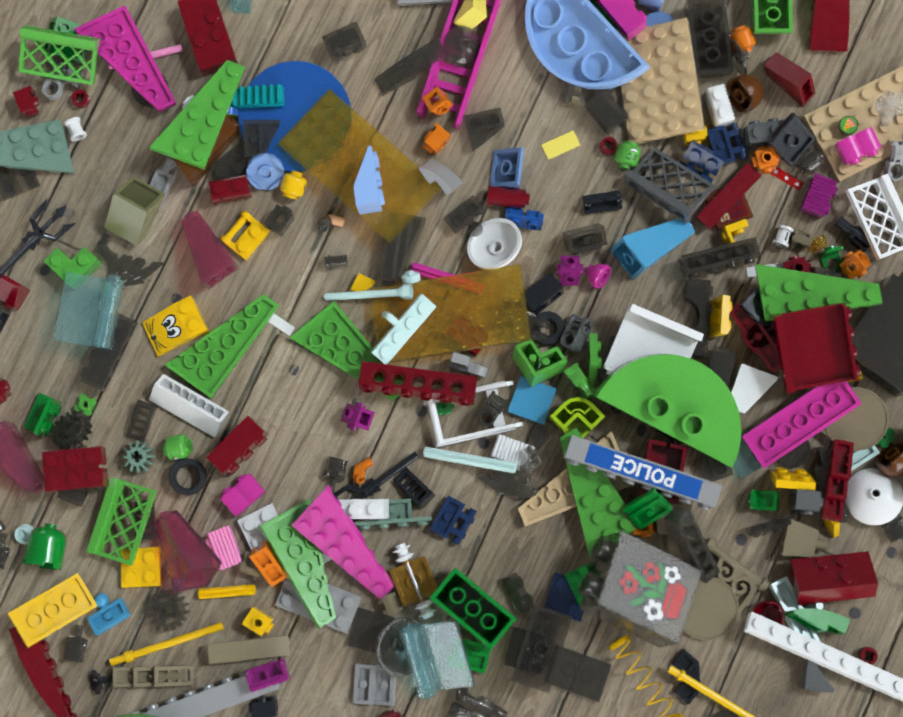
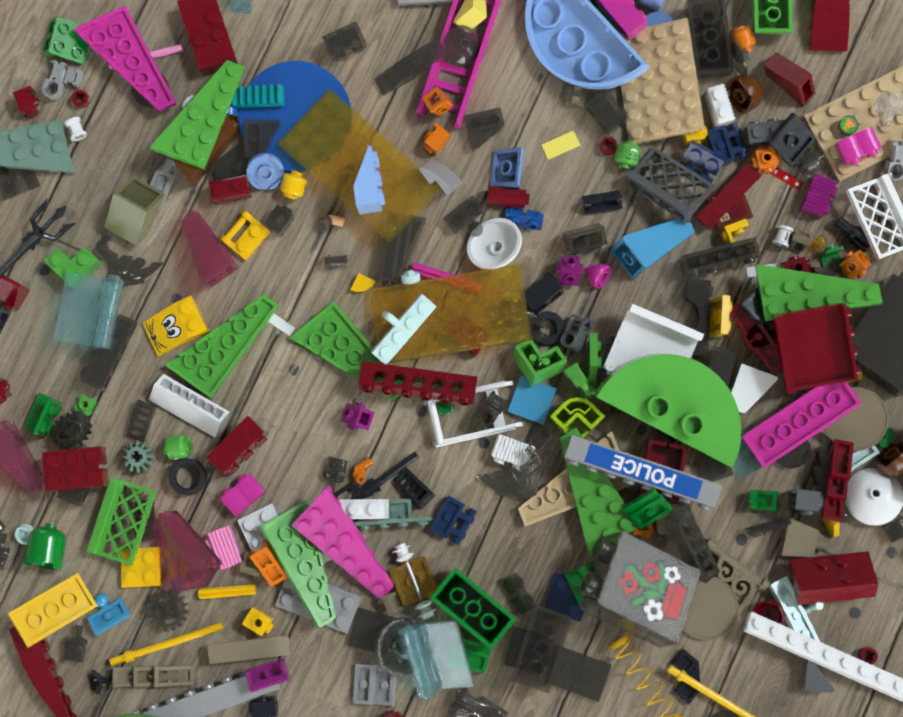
bright green fence [19,25,100,85] -> none
light aqua piece [323,284,413,301] -> none
light aqua axle [423,447,517,473] -> none
light grey piece [448,352,488,378] -> none
yellow plate [769,467,816,490] -> none
slope [784,608,850,635] -> none

